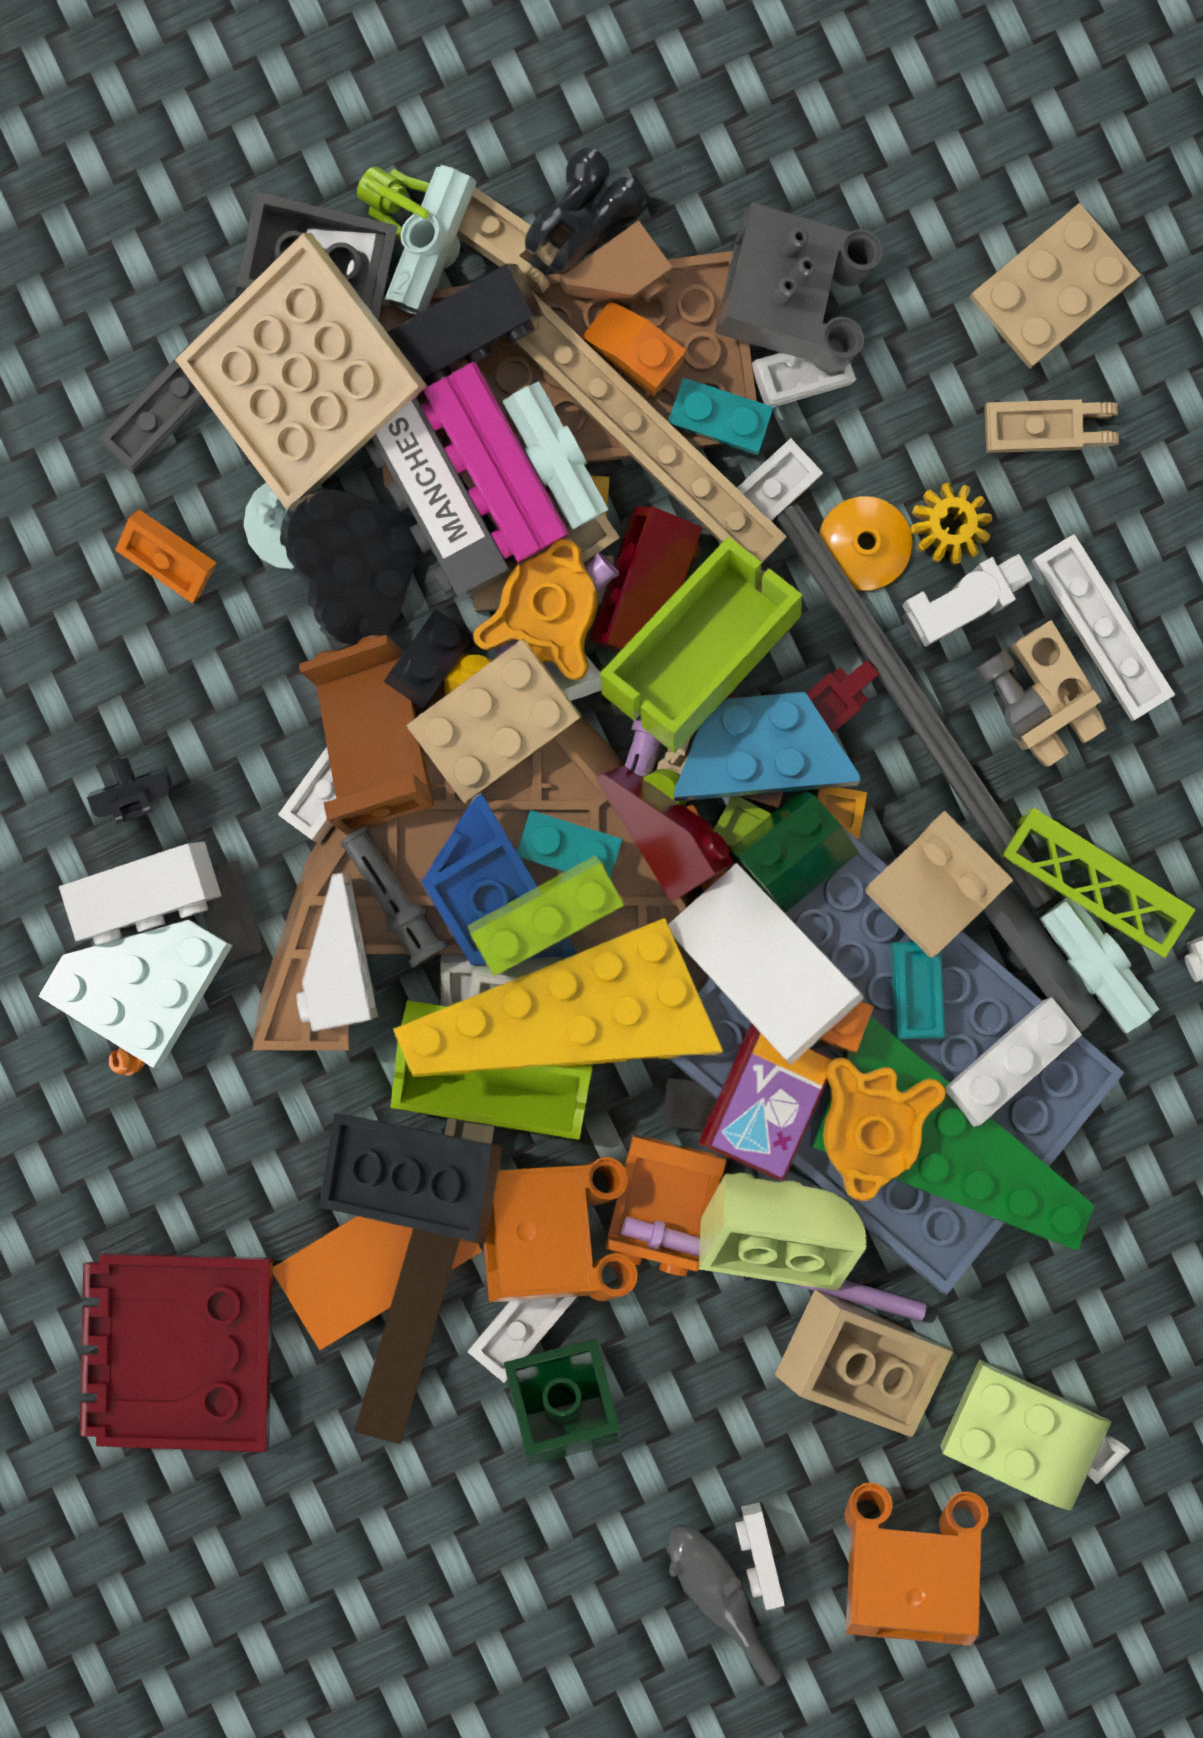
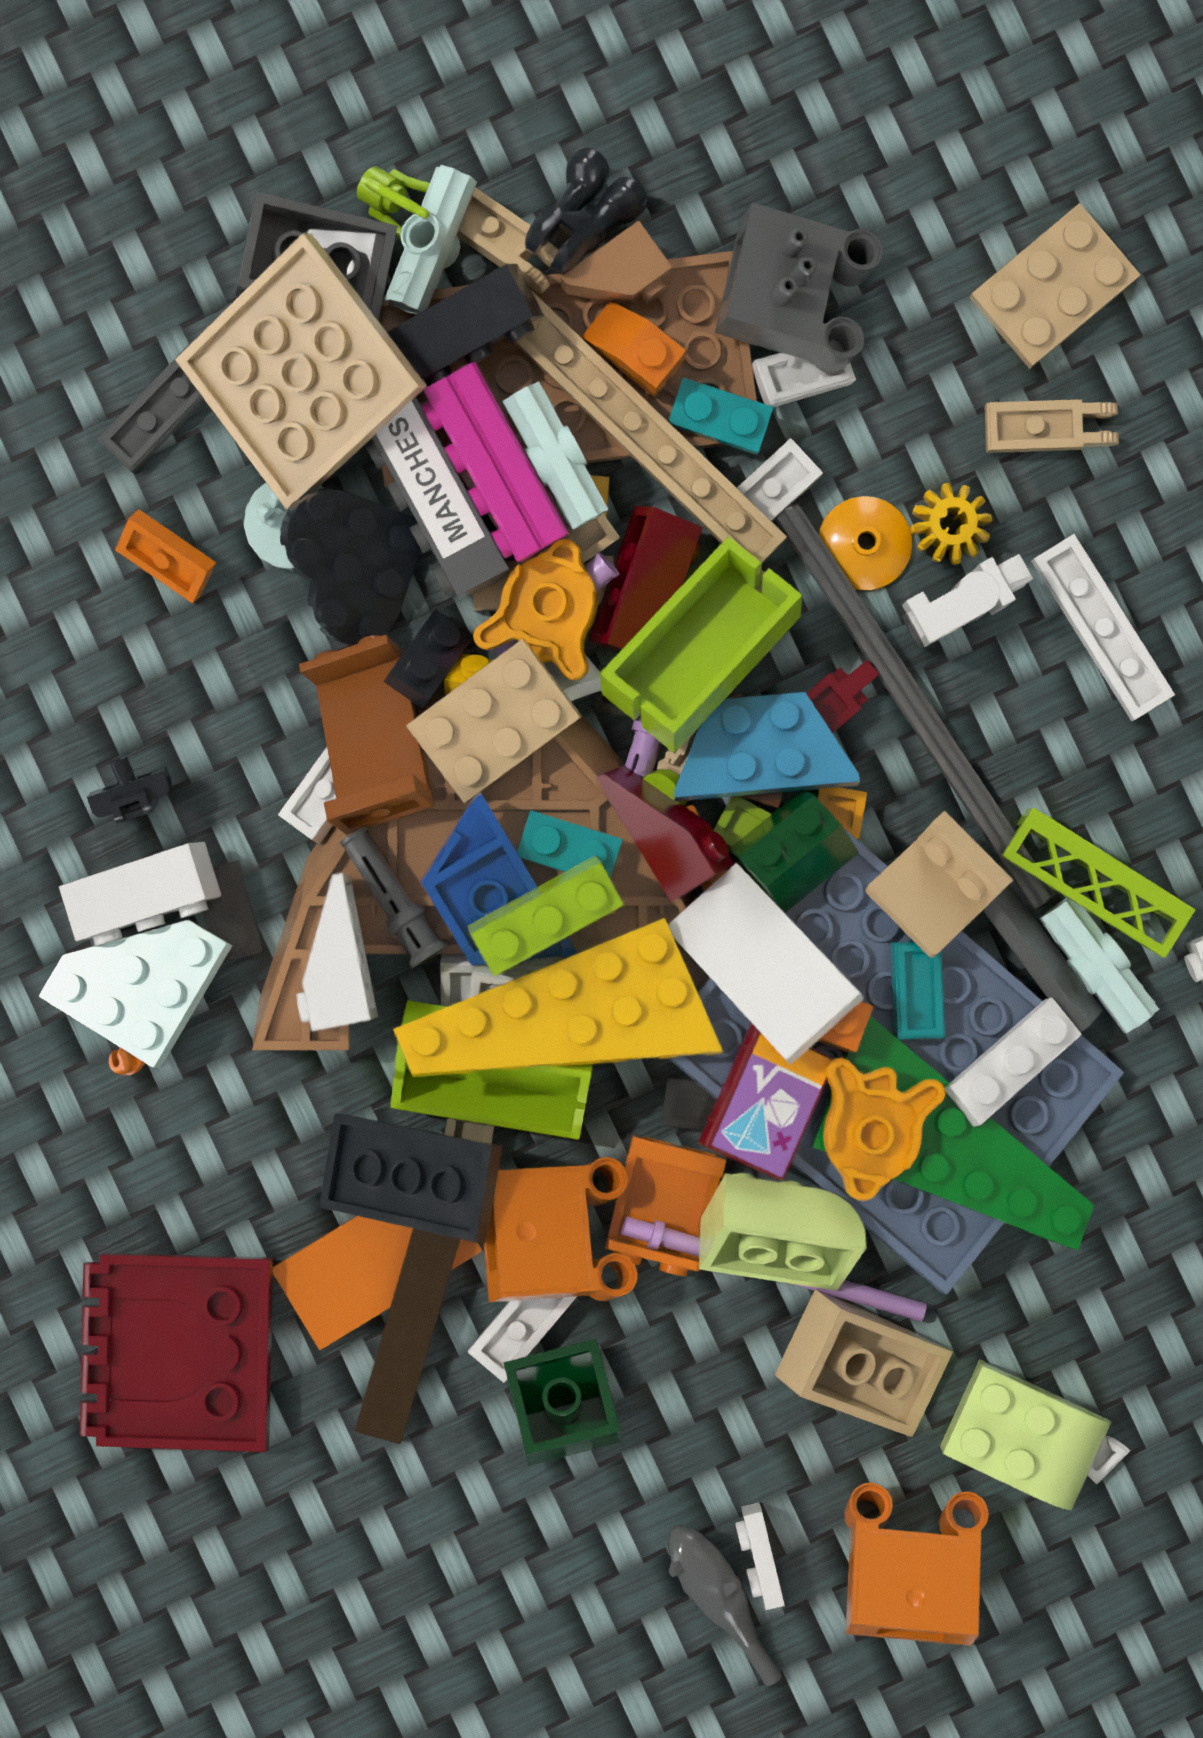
tan hips [974,620,1106,767] -> none

